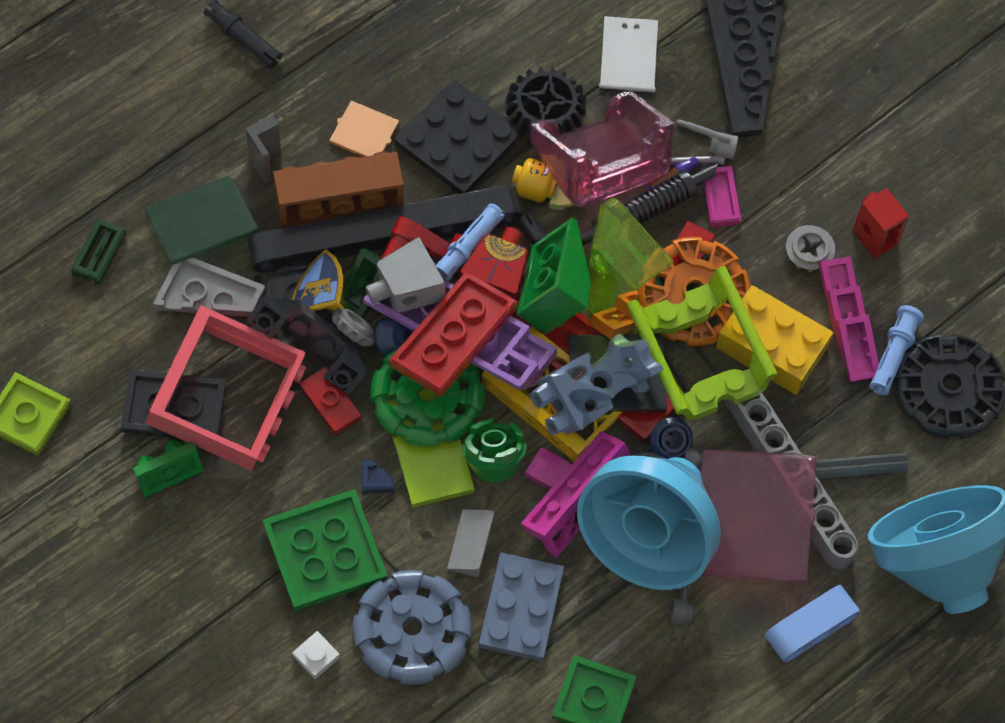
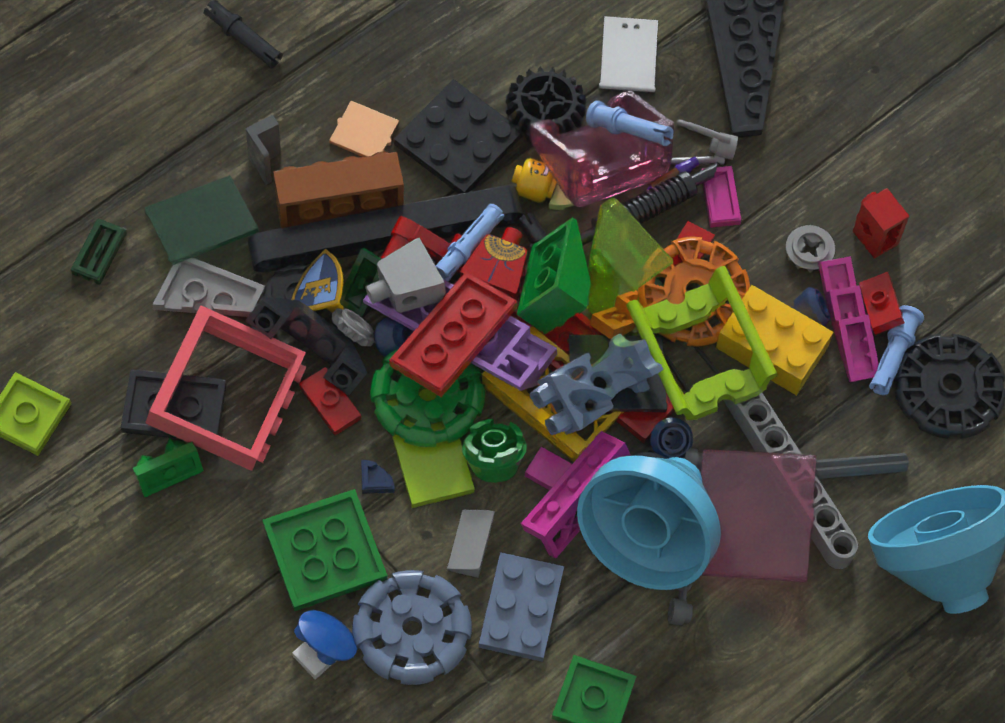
light blue beam [765,585,861,663] -> none
none -> blue dish [294,610,357,665]
none -> light blue pin [586,101,674,146]
none -> dark blue cone [792,287,830,327]
none -> red plate [859,272,905,335]

